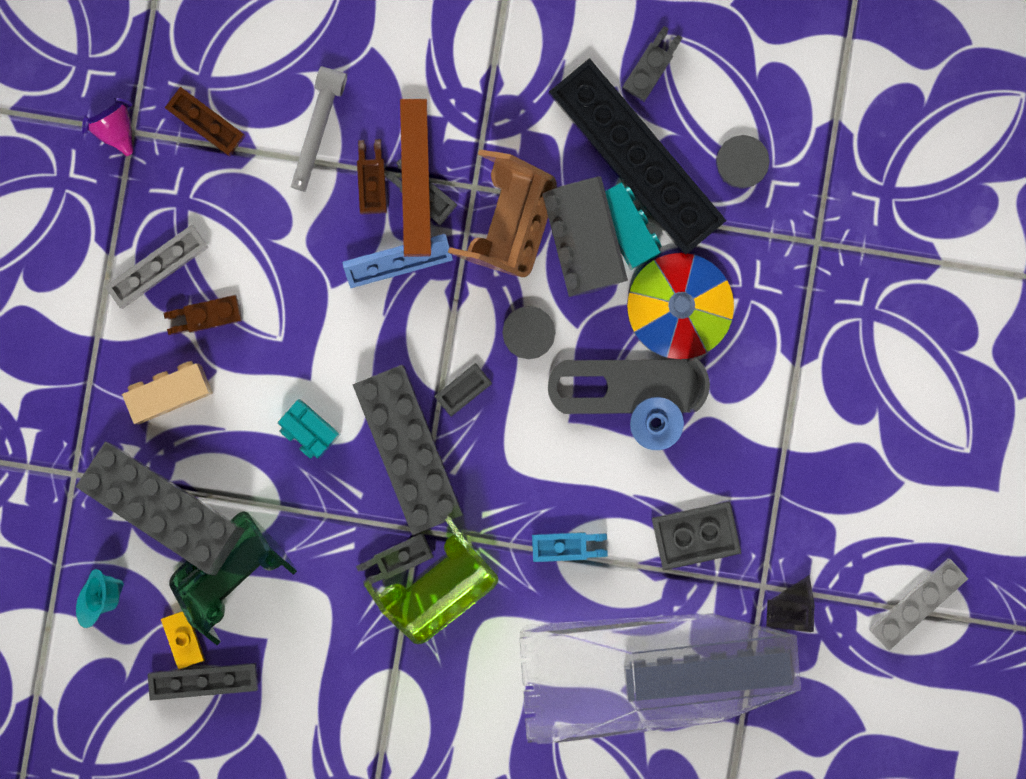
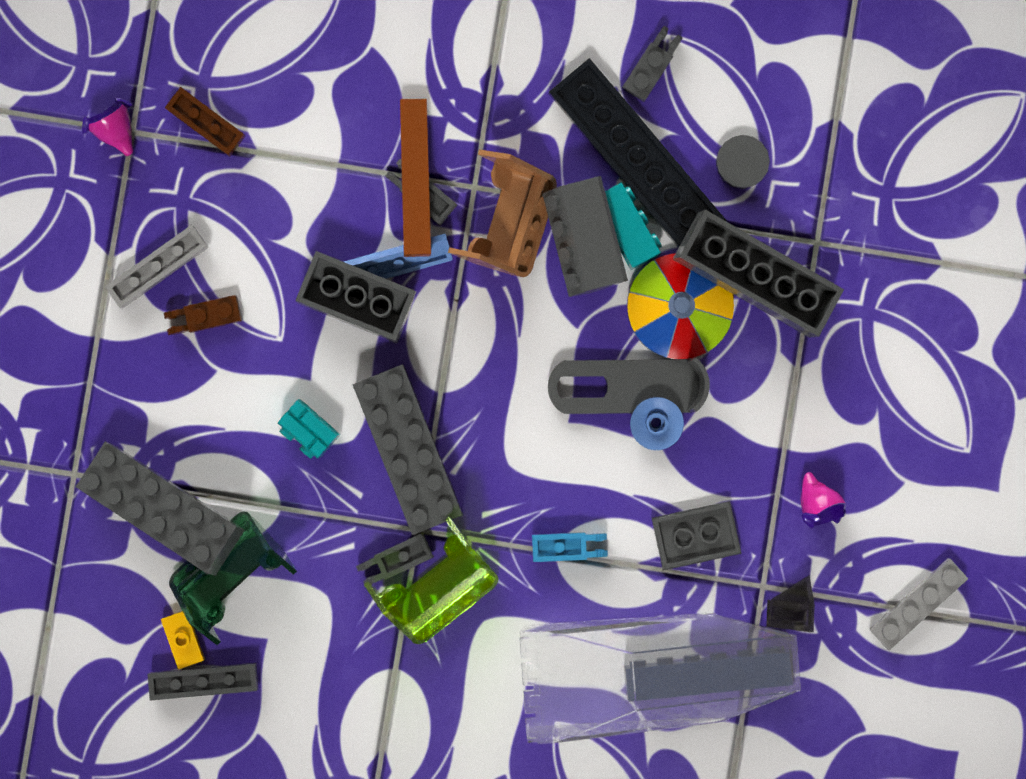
teal piece [76,569,124,628] -> none
tan brick [122,361,213,424] -> none
light grey piece [290,66,347,192] -> none
reddish brown hinge [357,139,387,215] -> none
dark grey tile [434,363,492,417] -> none
dark grey tile [502,306,556,360] -> none
none -> dark grey slope [295,251,416,343]
none -> dark grey brick [673,210,844,338]
none -> dark pink hat [801,472,846,529]

